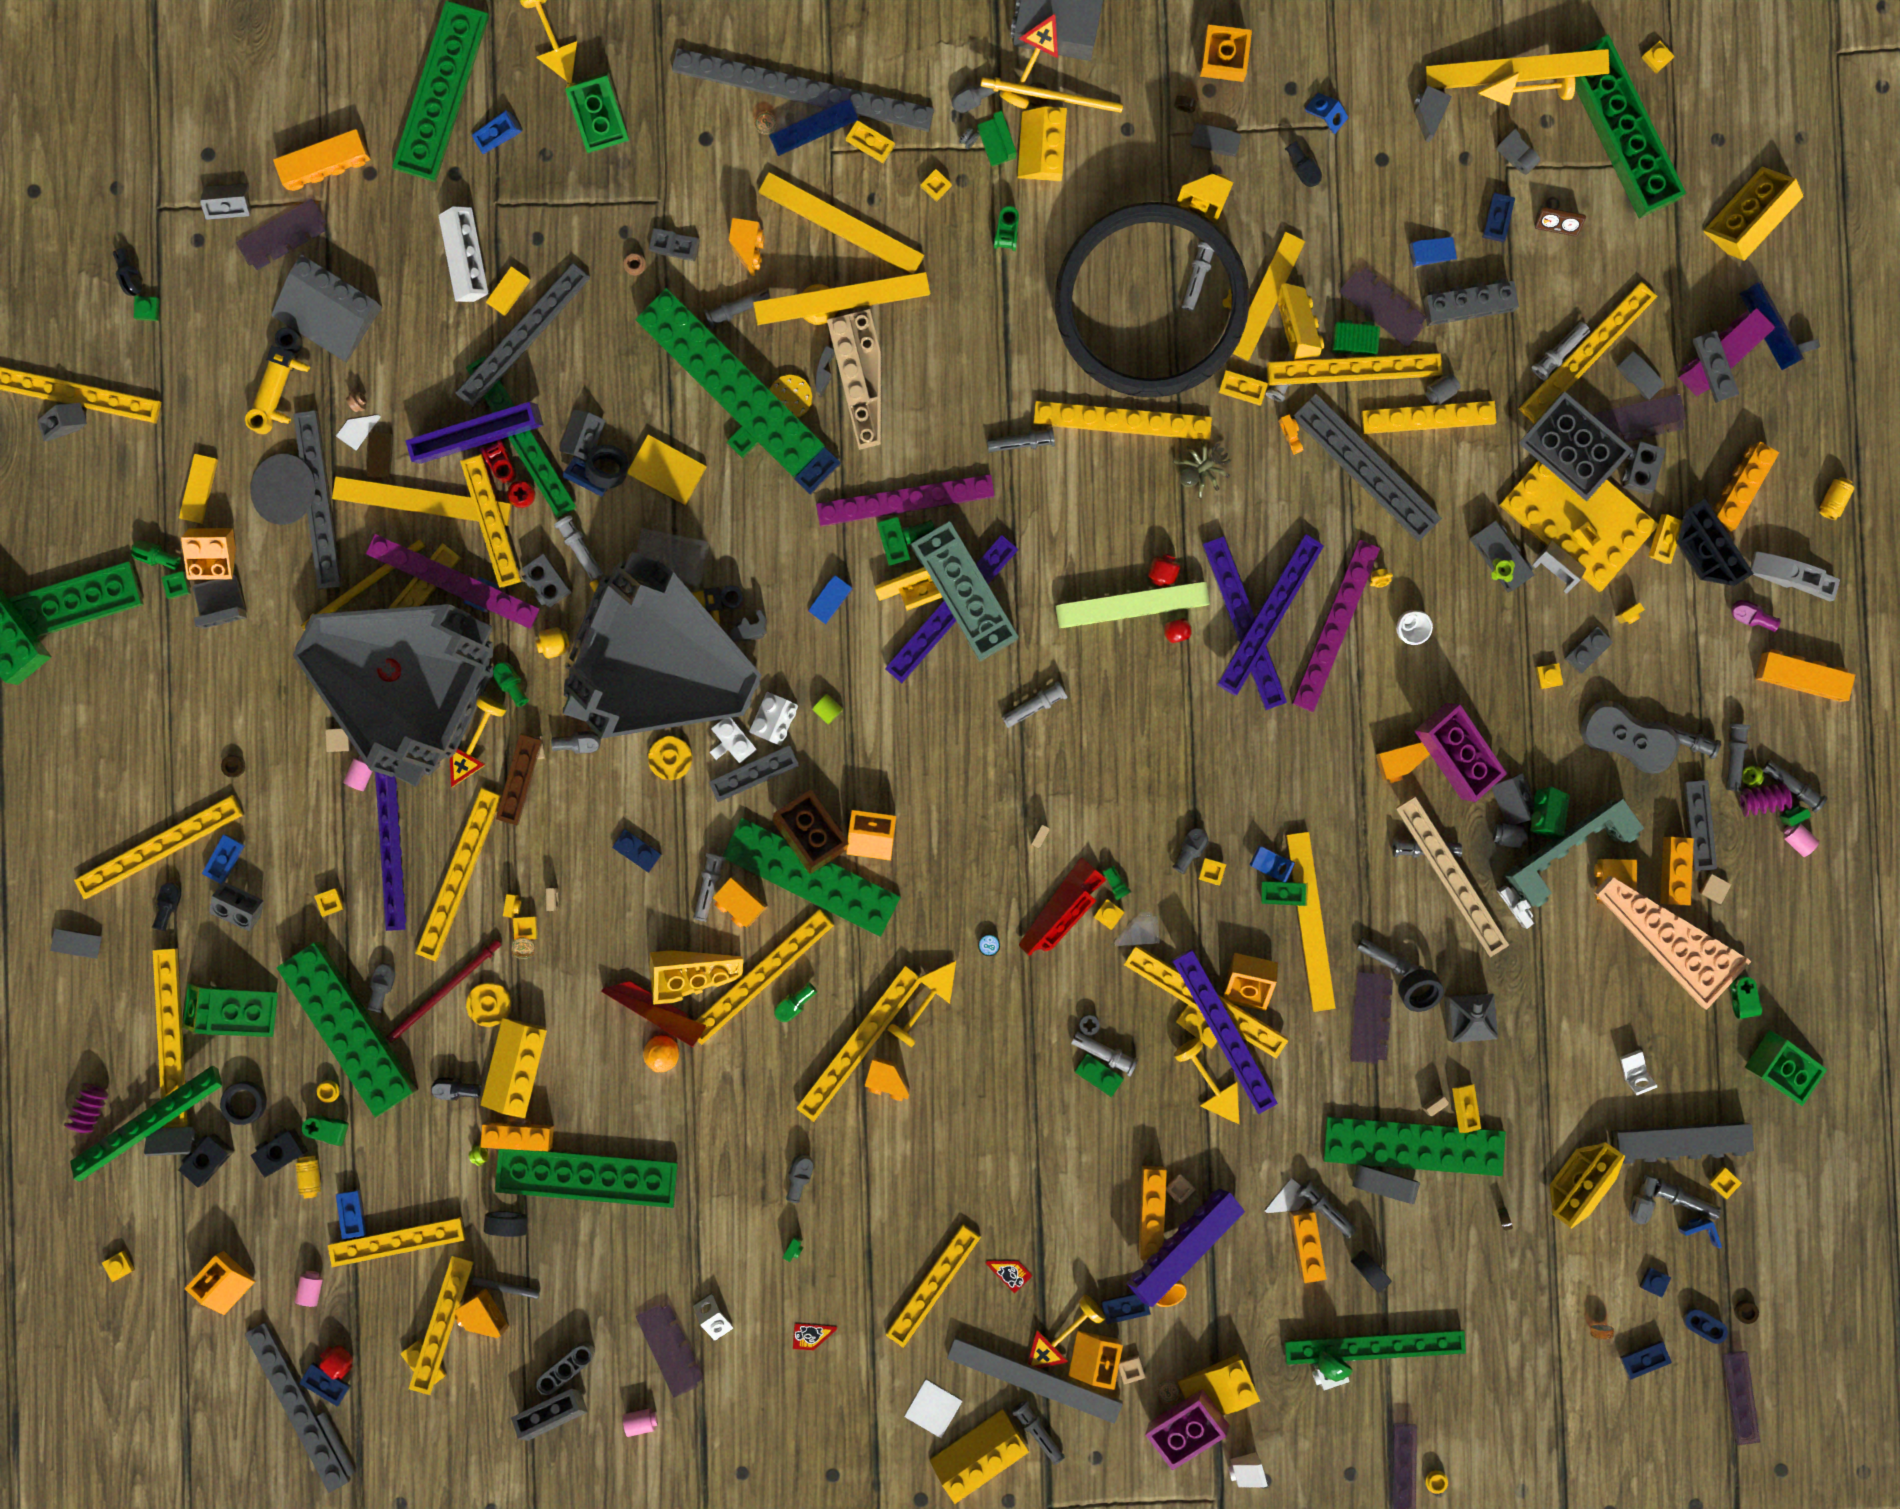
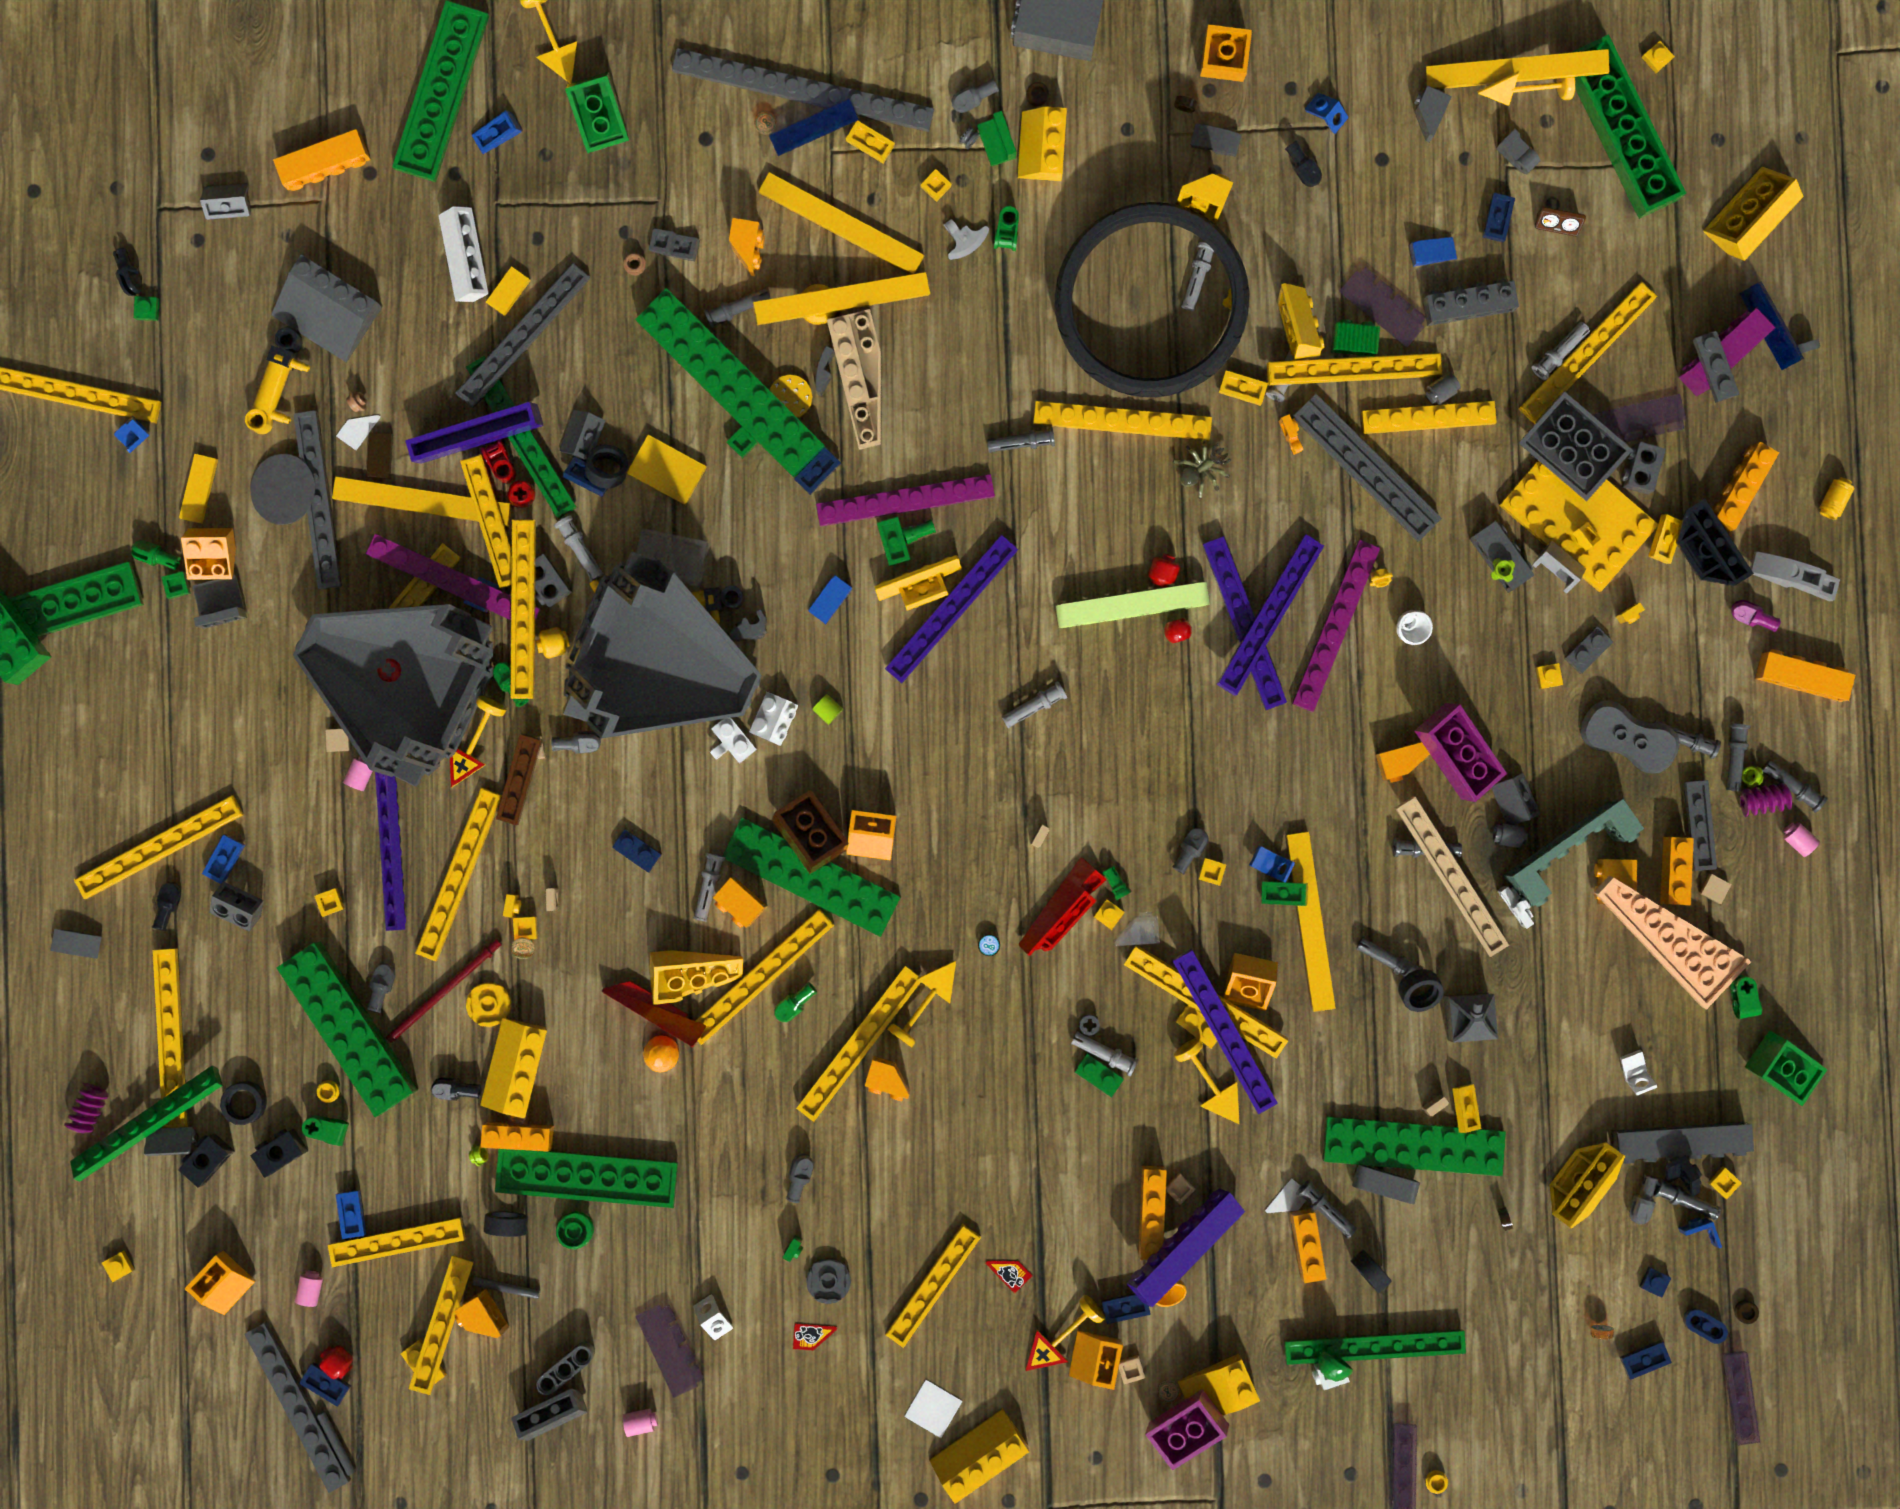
dark grey slope [37,403,87,441] -> none
green bracket [182,983,278,1037] -> none
dark brown tile [221,755,245,778] -> none
clear purple windscreen [236,199,326,270] -> none
yellow head [295,1156,322,1198] -> none
yellow bar [301,539,425,630] -> none
yellow tile [648,736,693,780] -> none
dark grey plate [709,745,799,802] -> none
sand green plate [911,521,1018,662] -> none
dark grey tile [947,1336,1123,1424] -> none
yellow bar [980,77,1123,113] -> none
piece [999,13,1058,109] -> none
dark grey pin [1011,1400,1065,1465] -> none
white slope [1228,1452,1268,1487] -> none
yellow tile [1233,232,1305,361] -> none
clear purple windscreen [1351,972,1393,1064] -> none
green brick [1530,787,1570,840] -> none
dark grey slope [1616,351,1665,400] -> none
green plate [1779,805,1811,826] -> none
none -> blue panel [114,416,149,453]
none -> yellow tile [511,520,536,699]
none -> green piece [556,1211,594,1250]
none -> dark grey tile [806,1258,851,1304]
none -> light grey piece [944,219,989,260]
none -> black bracket [1665,1155,1702,1197]

